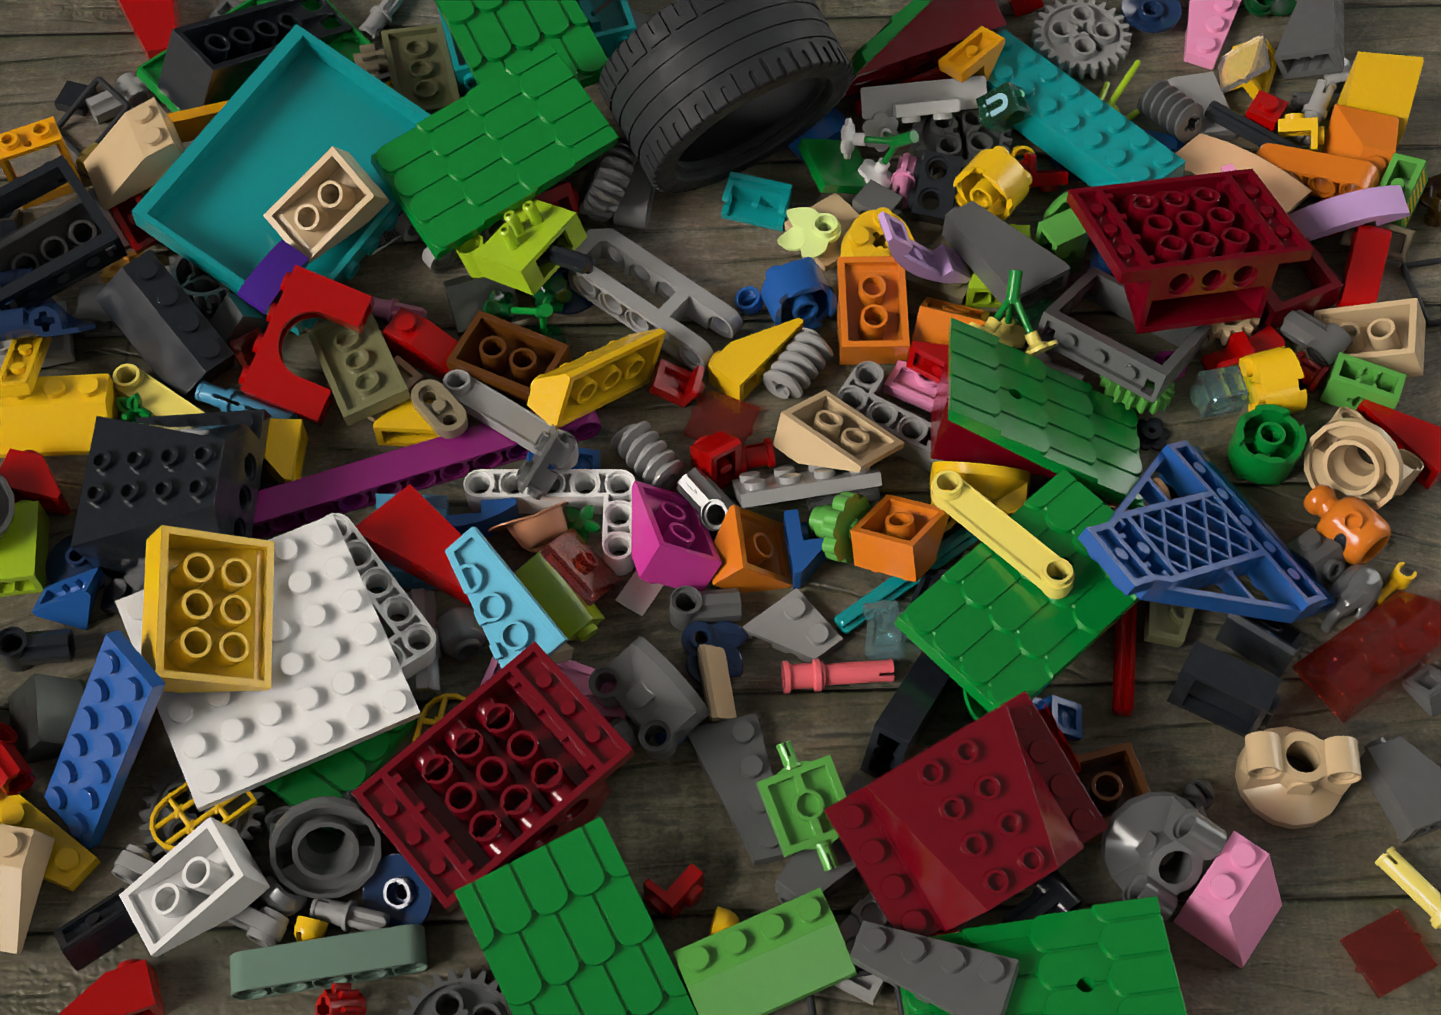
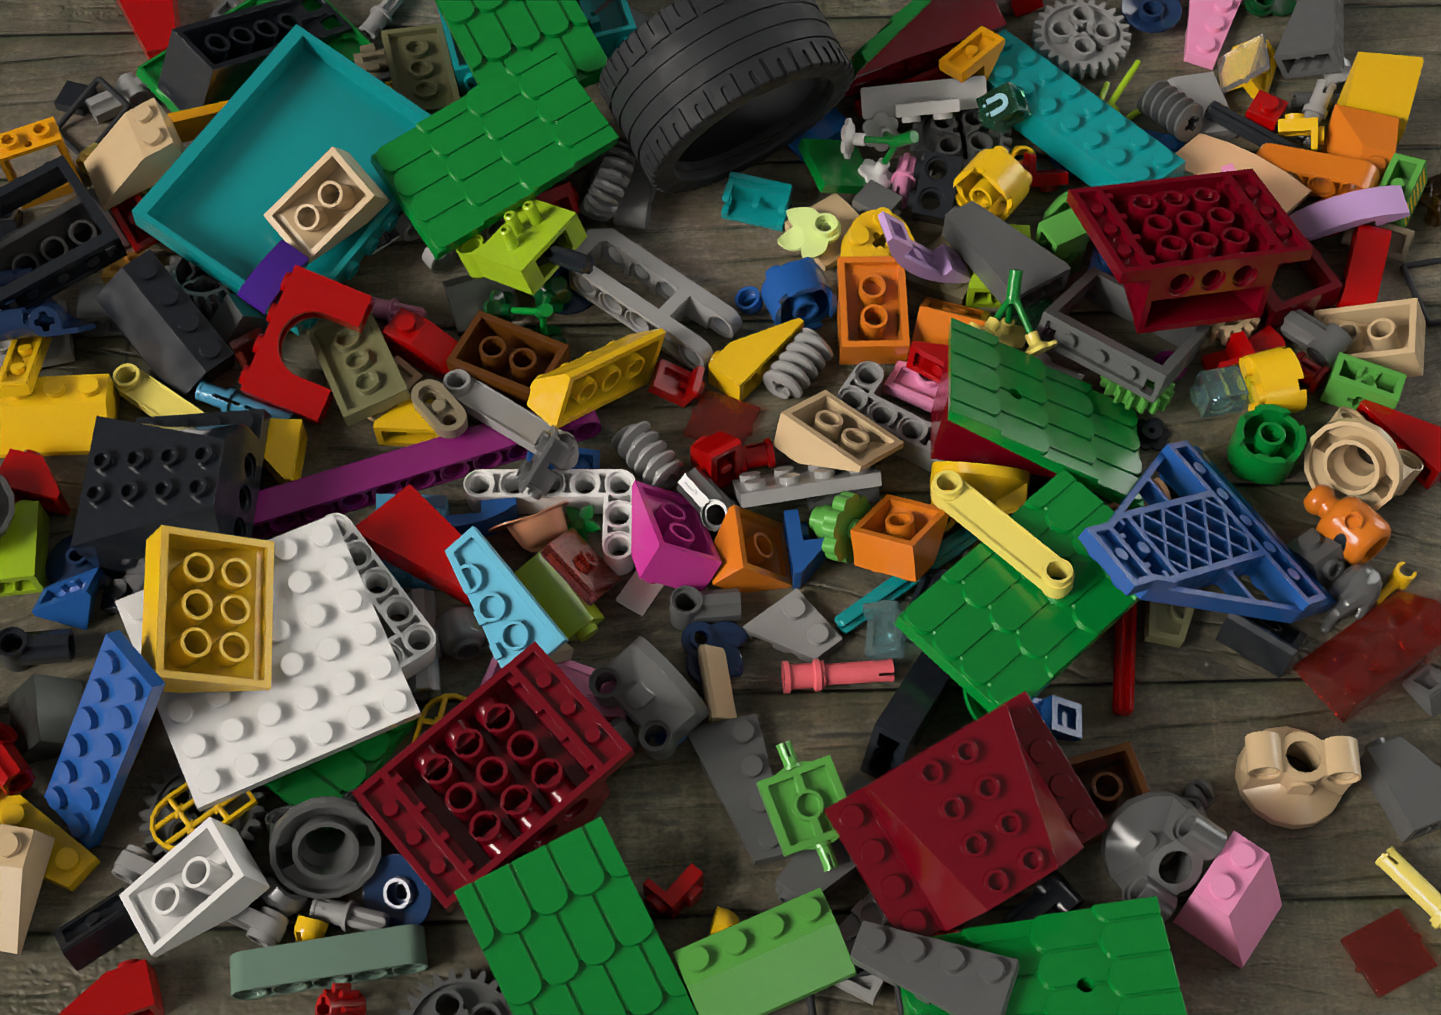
green plant [116,392,153,422] -> none
red piece [1036,702,1081,773] -> none
black window [1167,640,1283,738] -> none

